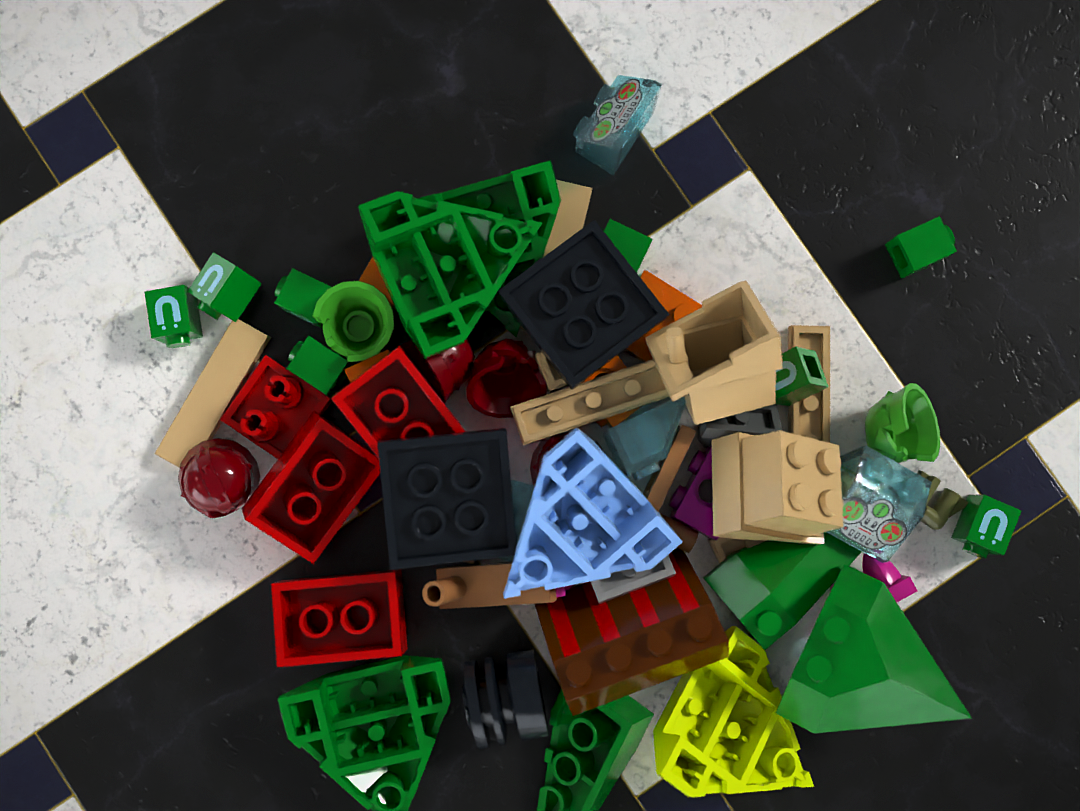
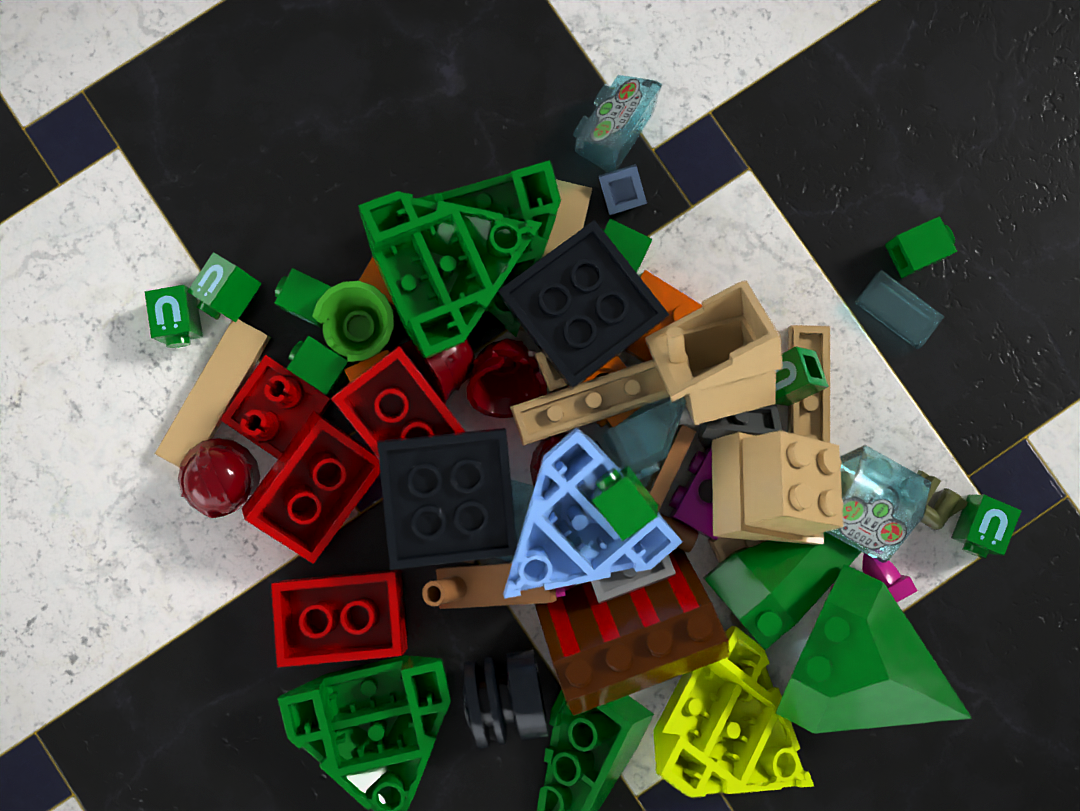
bright green helmet [864,383,940,465] -> none
none -> green brick [592,466,658,541]
none -> sand blue plate [599,164,647,215]
none -> clear light blue tile [855,270,944,349]

